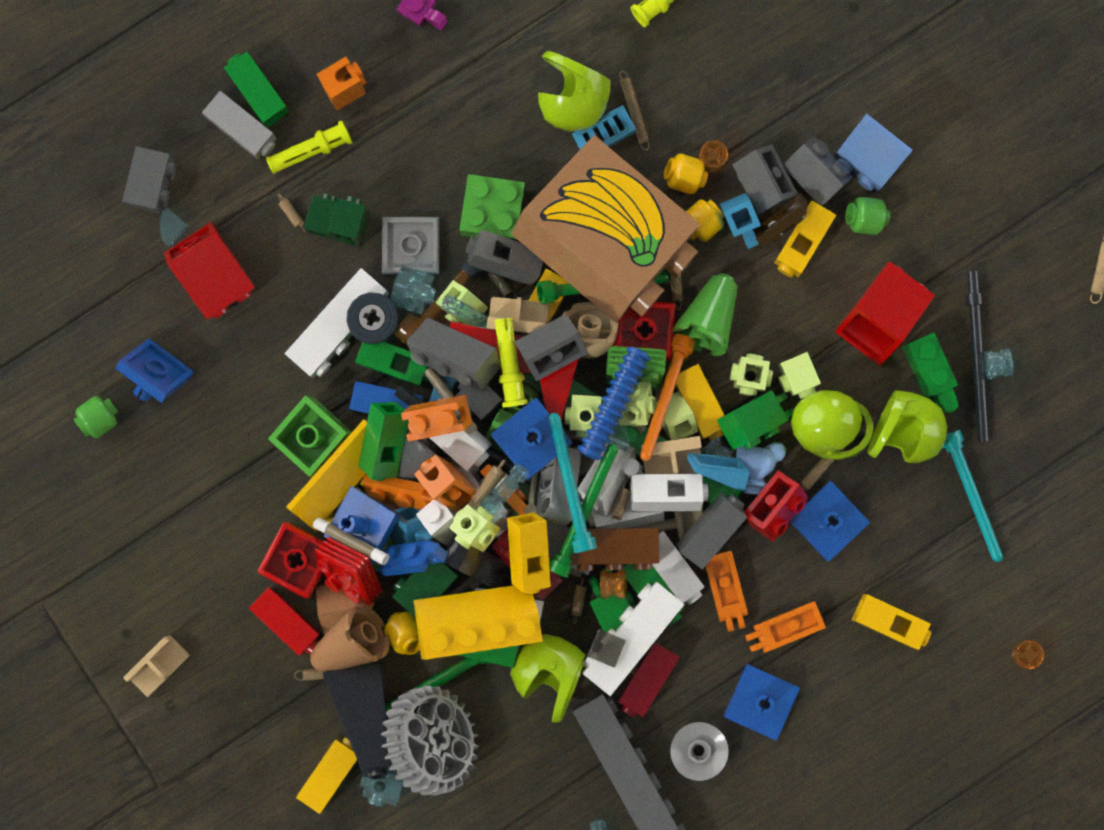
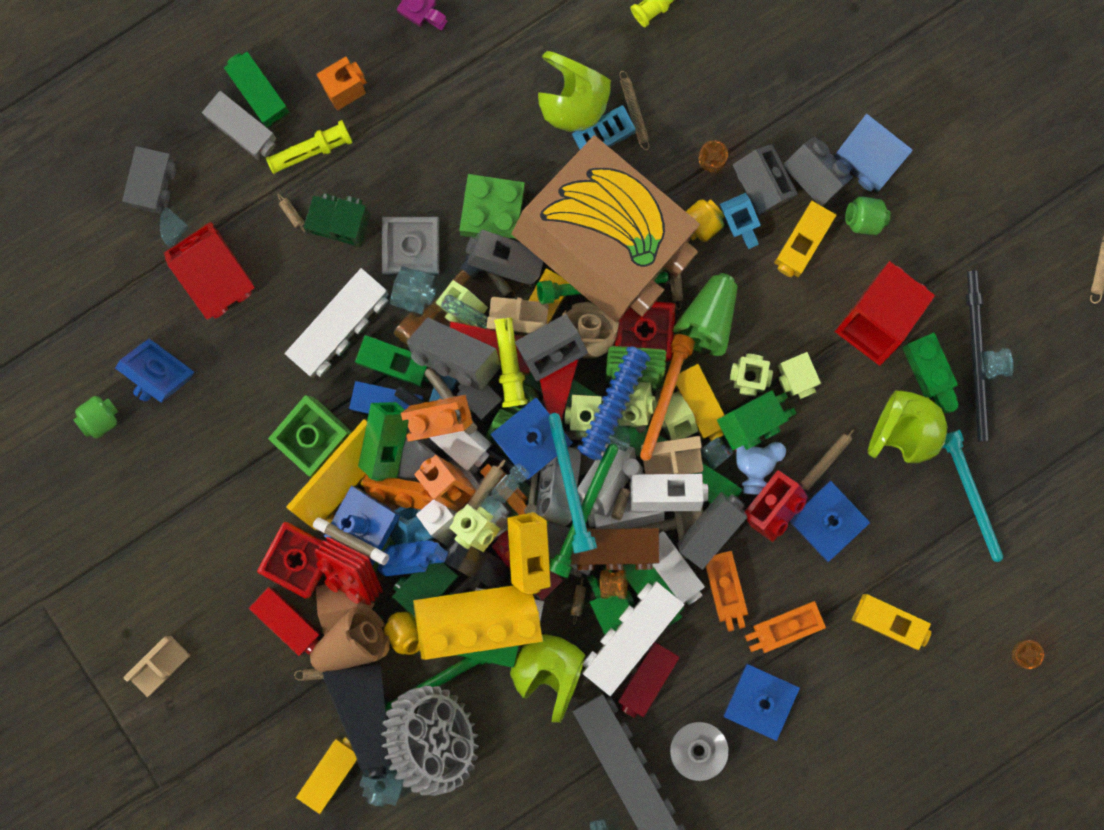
black bush [346,292,398,344] -> none
clear smoke tile [587,628,626,668] -> none
yellow head [664,154,708,194] -> none
dark azure slope [687,452,750,491] -> none
dark brown plate [756,192,807,247] -> none
lime piece [791,390,873,460] -> none

